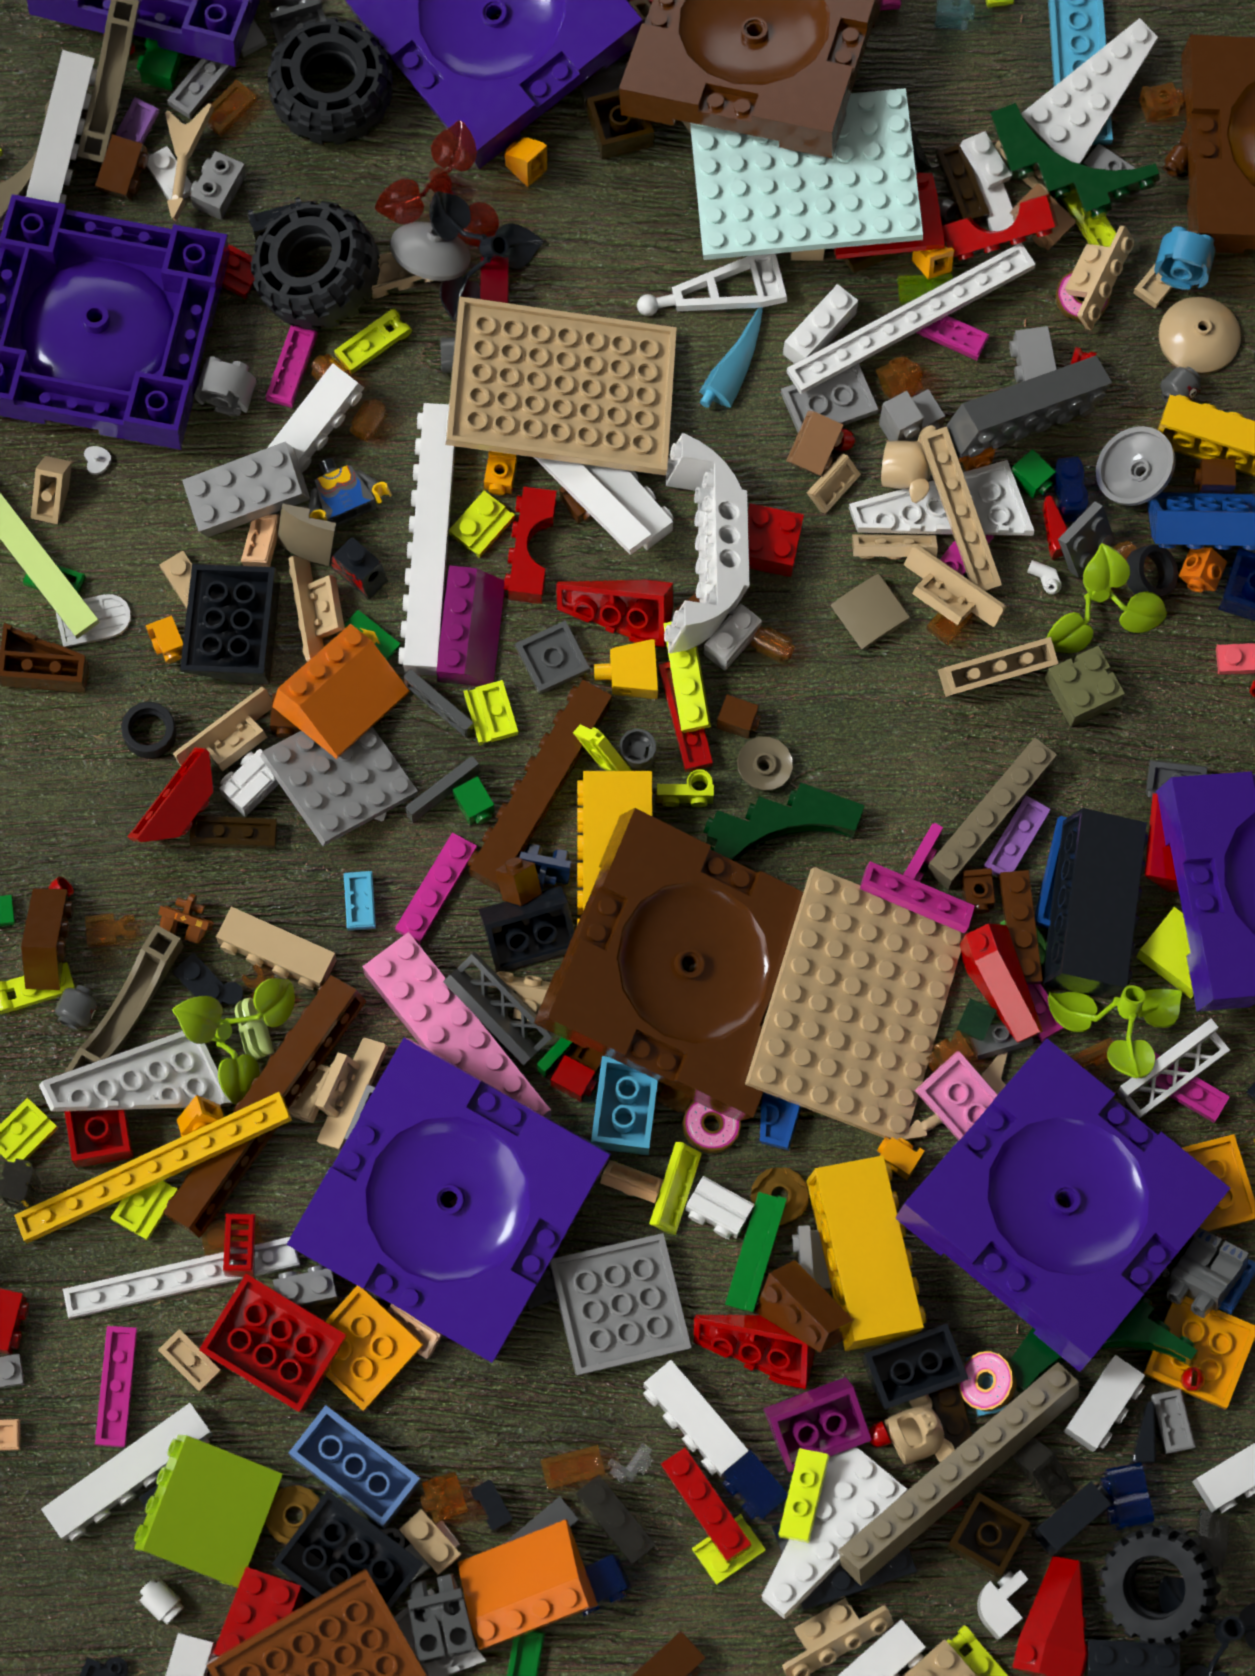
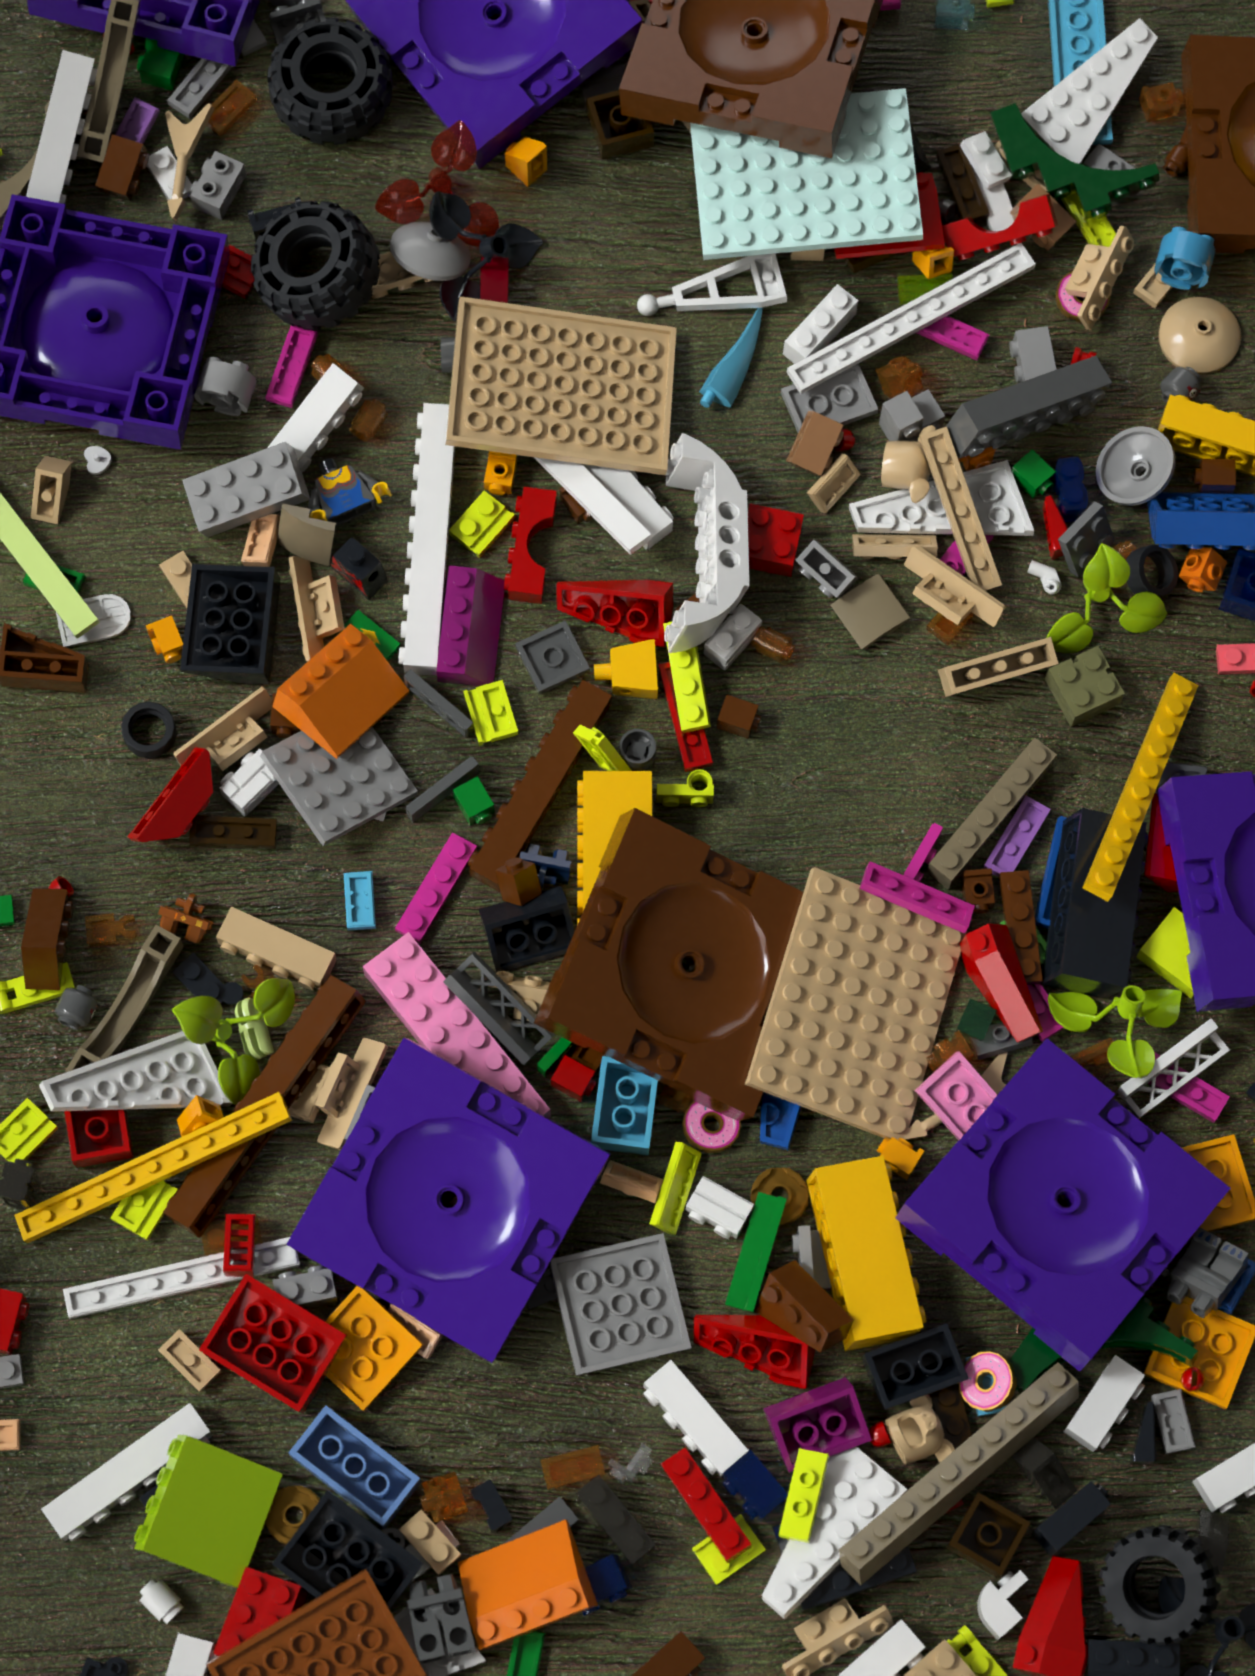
dark pink plate [95,1326,138,1448] -> none
neon yellow plate [334,309,412,375] -> none
dark green arch [703,782,865,862] -> none
dark tan dish [737,737,793,791] -> none
clear blue brick [1100,1463,1155,1531] -> none
none -> light grey brick [795,540,858,599]
none -> yellow plate [1082,673,1198,902]

